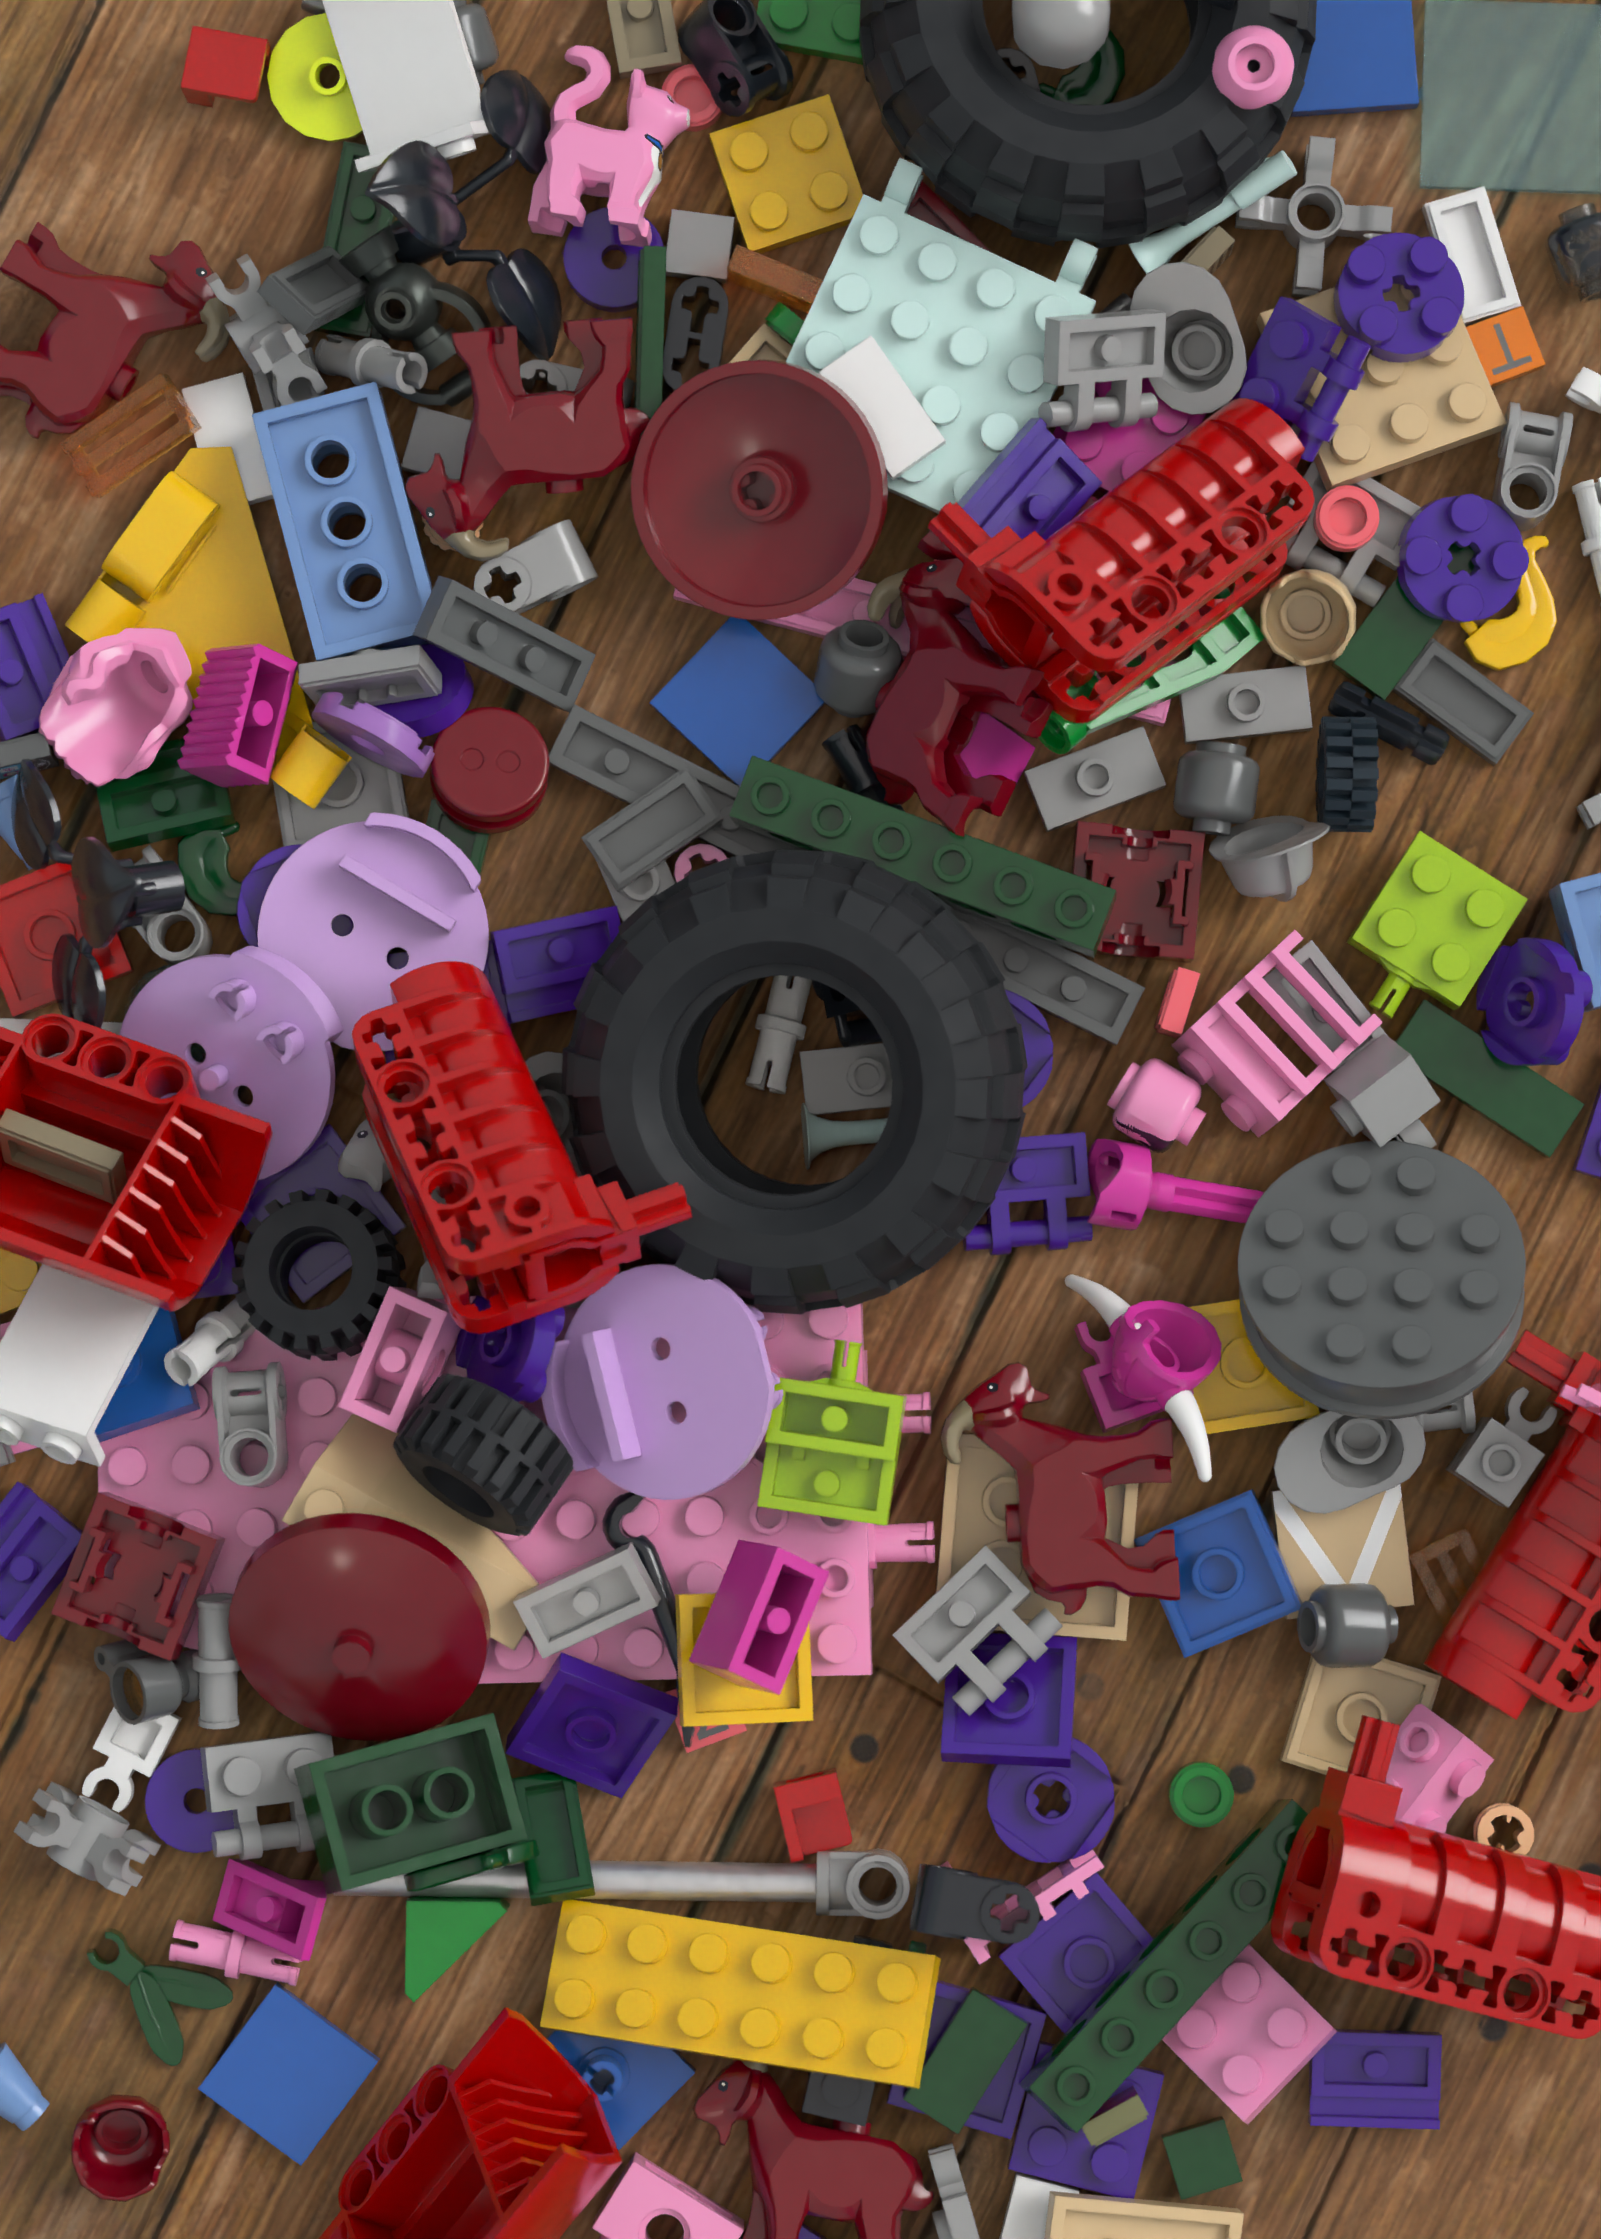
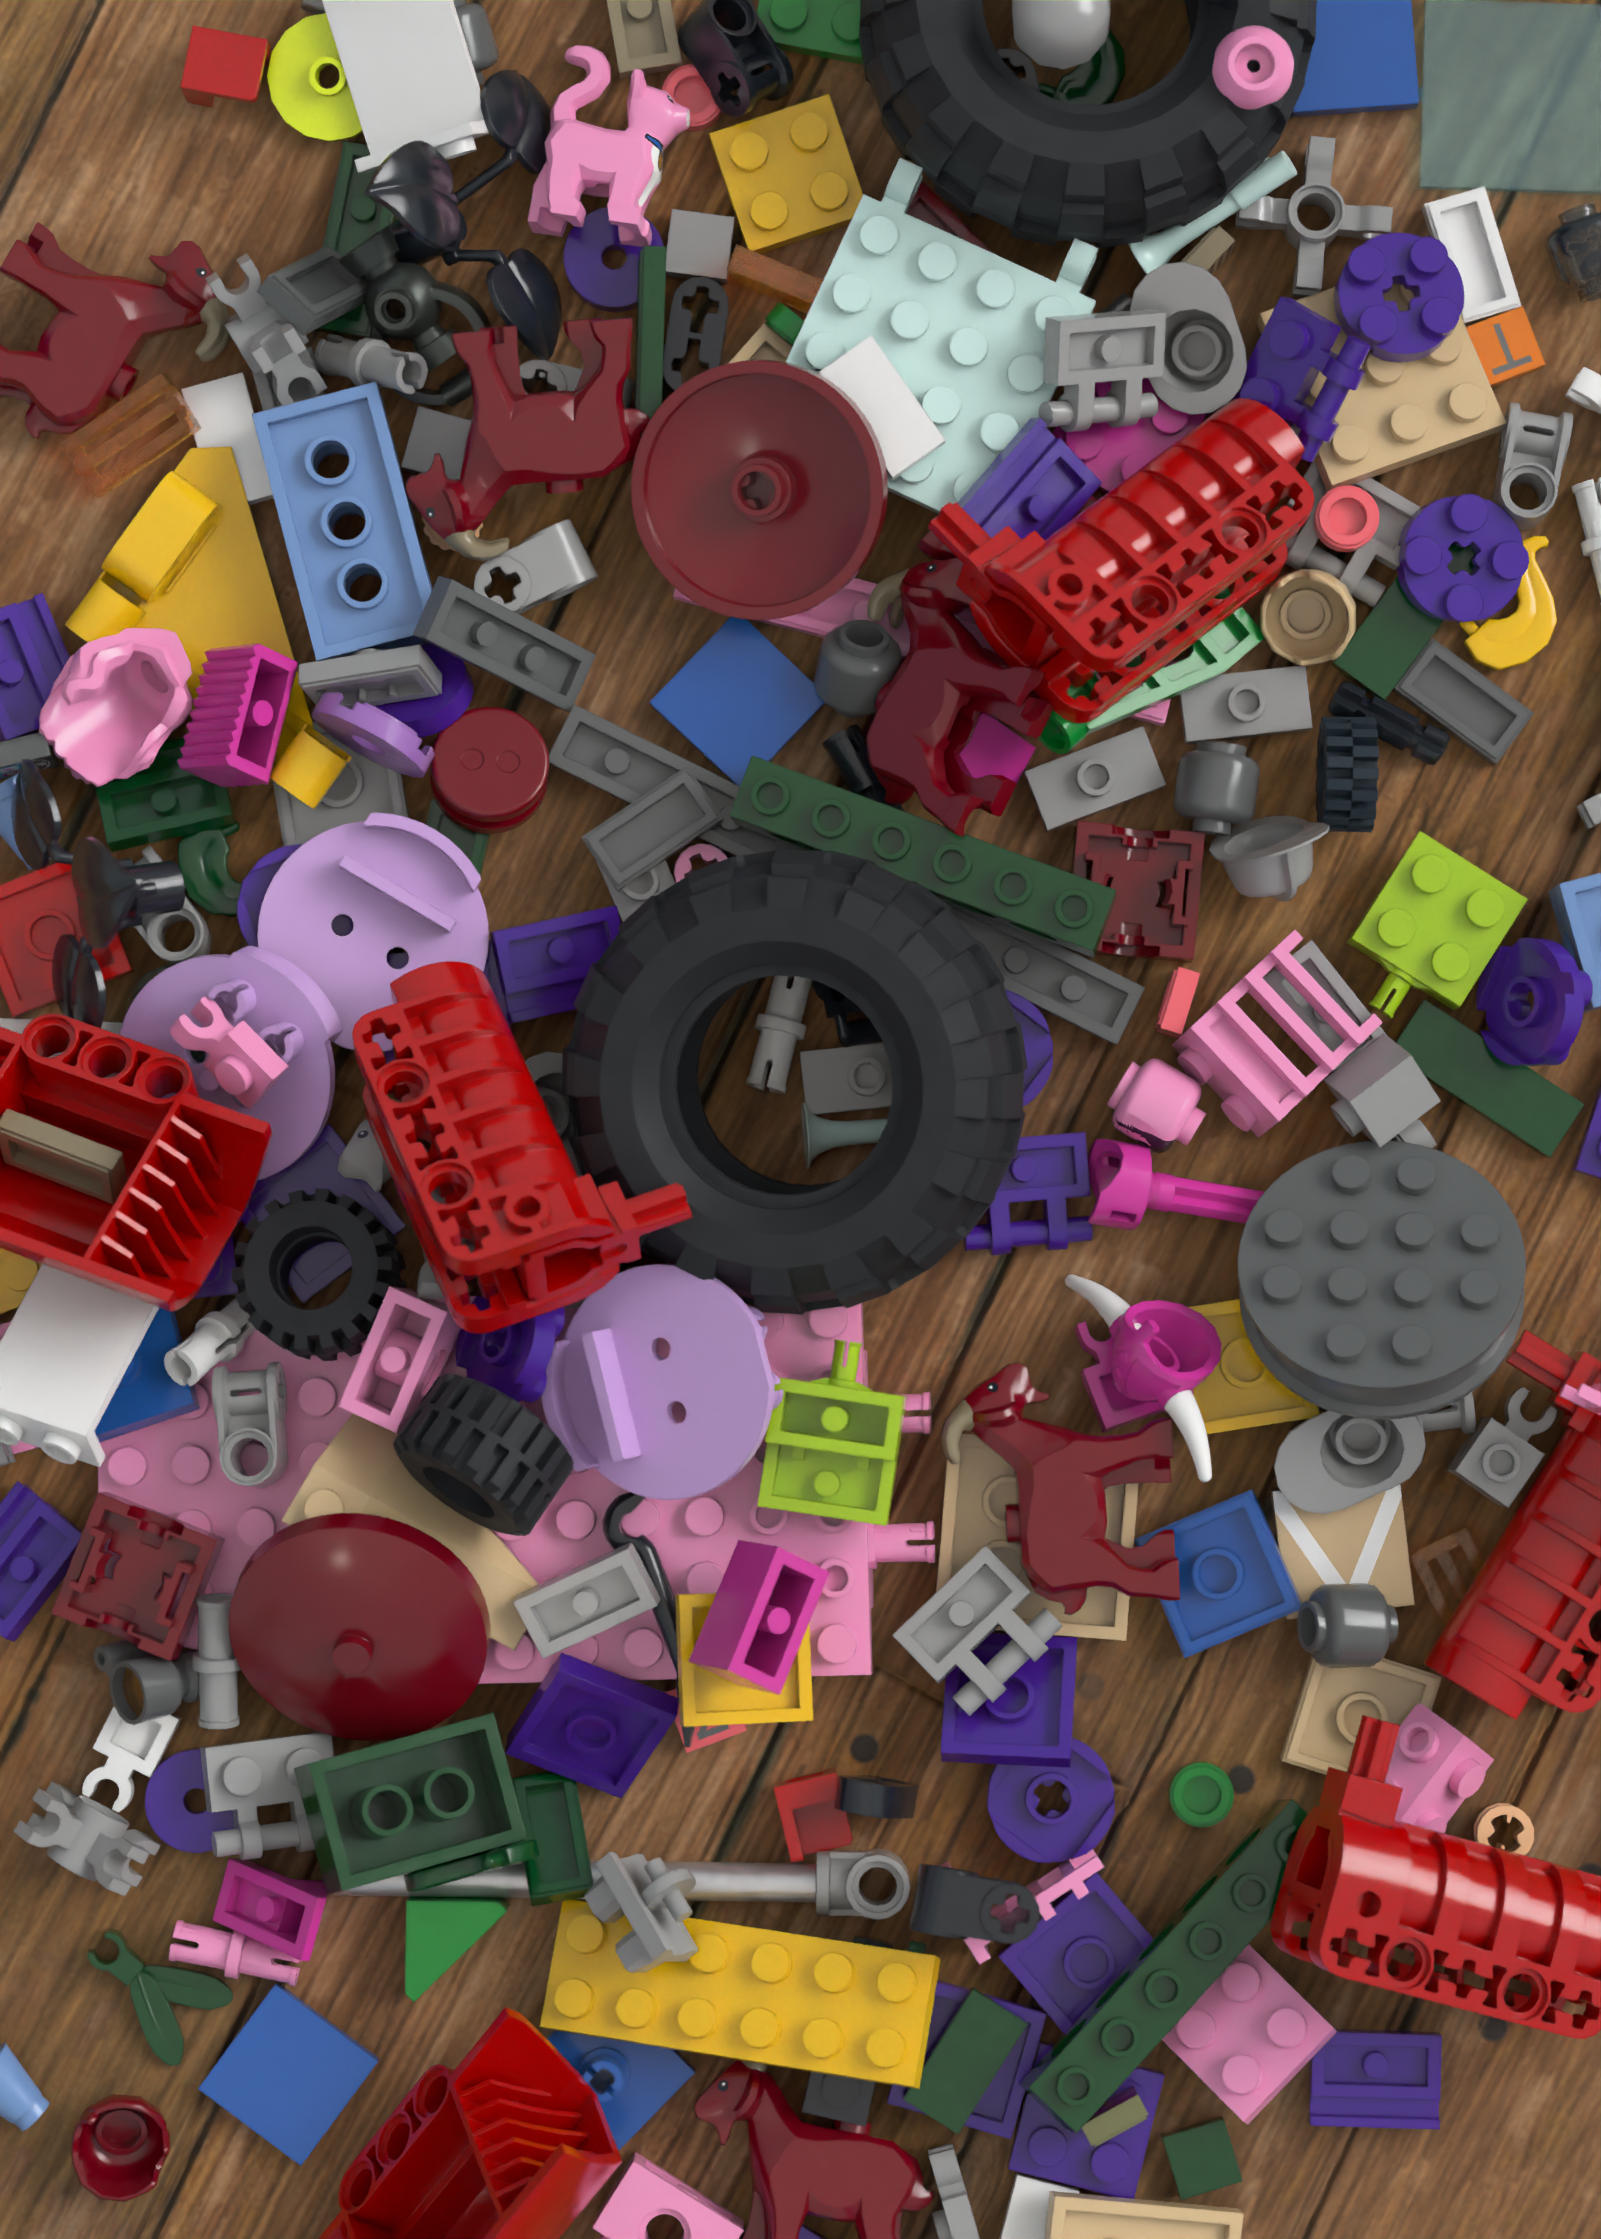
none -> bright pink plate [170,996,289,1110]
none -> light grey hips [584,1852,699,1973]
none -> black beam [834,1775,919,1819]

